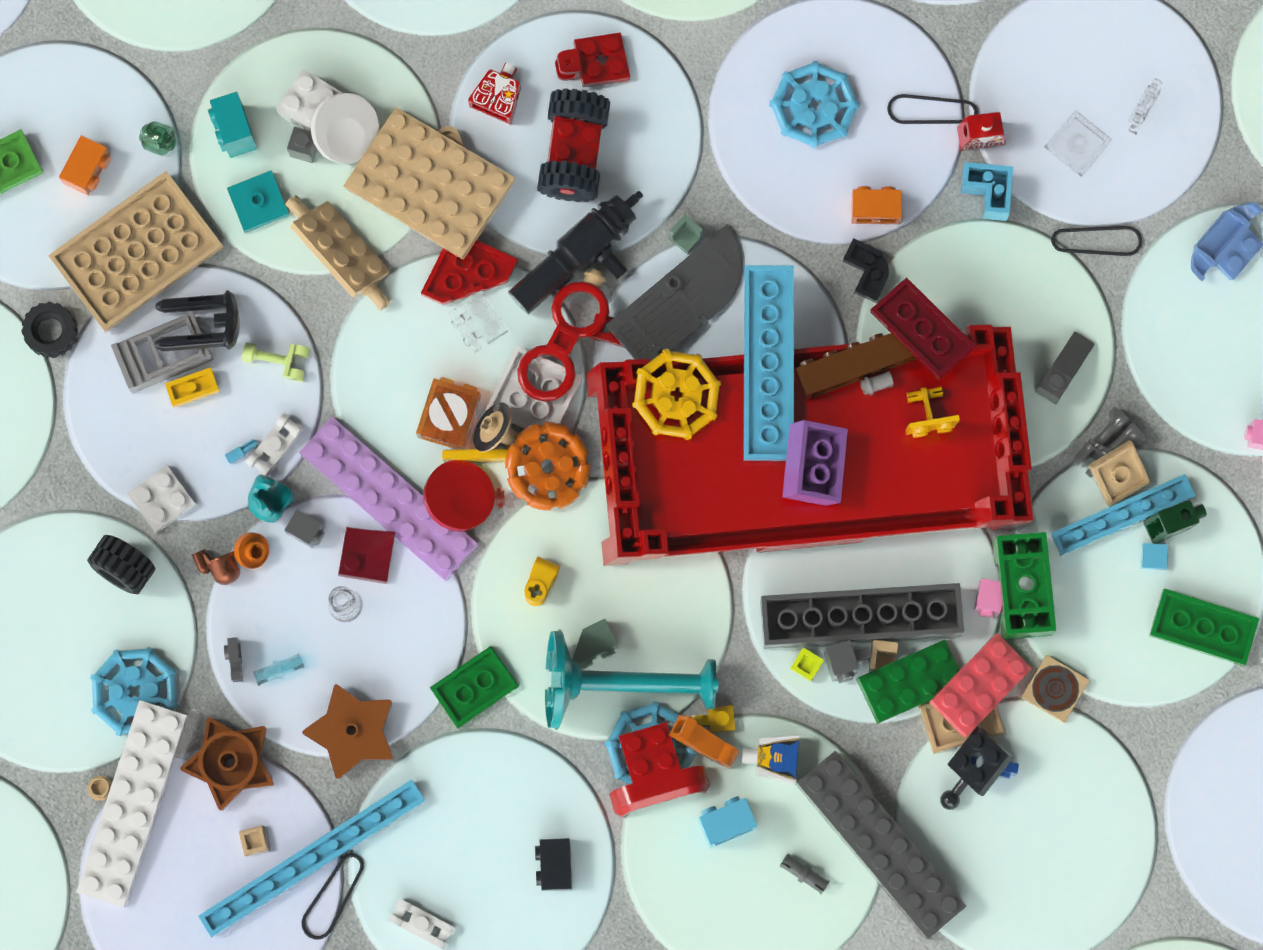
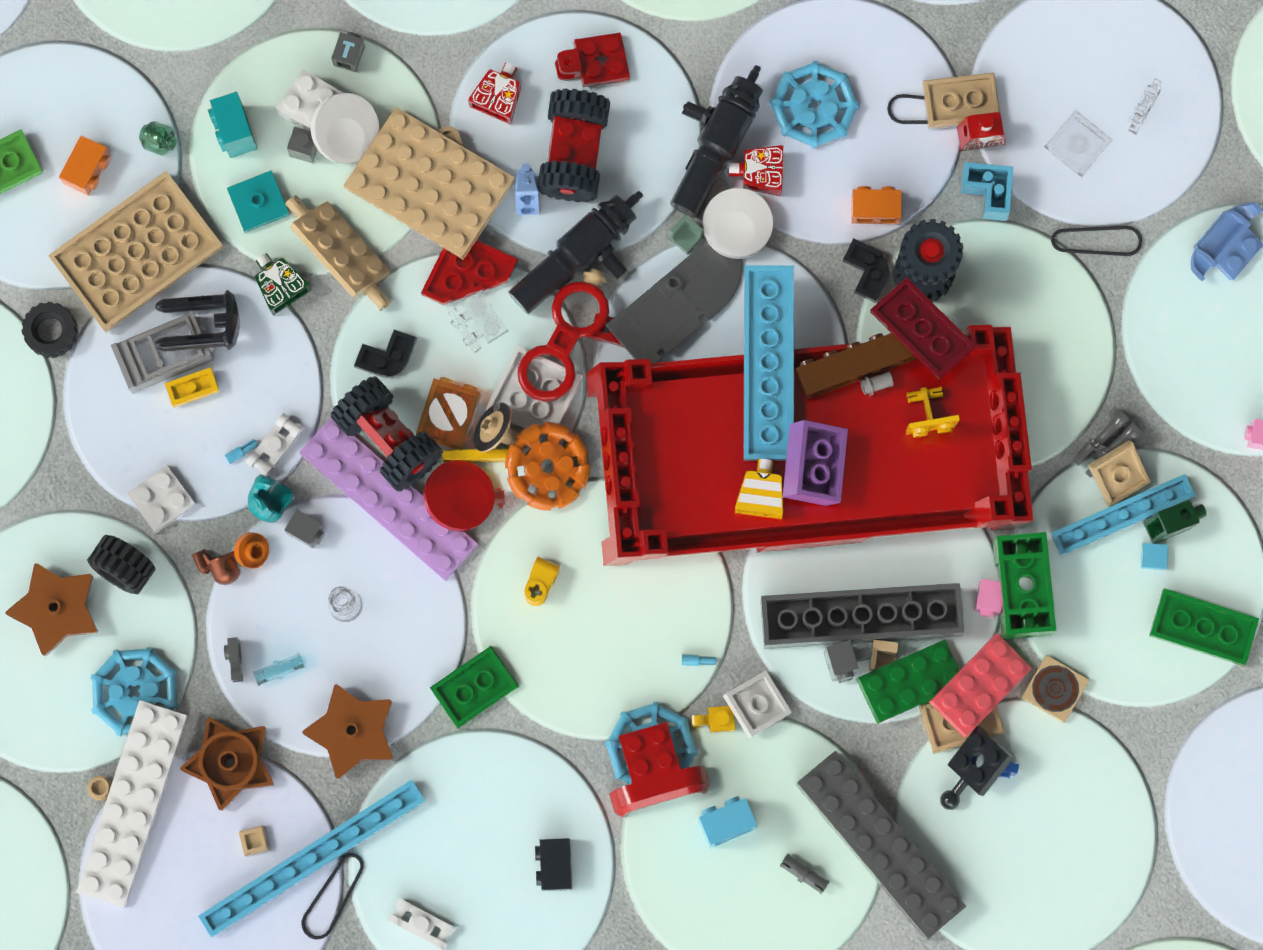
yellowish green bar [242,342,310,382] -> none
dark red plate [338,527,395,584] -> none
teal piece [545,629,719,730] -> none
sand green slope [572,618,618,670] -> none
yellow plate [632,348,721,440] -> none
orange leg [669,715,739,769] -> none
torso [742,735,800,785] -> none
neon yellow plate [790,647,824,682] -> none
dark grey slope [1036,331,1095,405] -> none
none -> dark orange plate [5,563,98,657]
none -> dark green torso [254,253,312,316]
none -> dark grey brick [331,32,365,72]
none -> black plate [331,376,443,492]
none -> black plate [354,329,417,377]
none -> light blue piece [515,163,540,215]
none -> black piece [670,65,763,218]
none -> medium azure pin [682,654,717,666]
none -> white piece [702,188,773,259]
none -> white plate [723,671,792,738]
none -> red torso [729,145,784,196]
none -> torso [735,459,783,519]
none -> black plate [893,219,964,301]
none -> tan tile [922,73,1000,129]

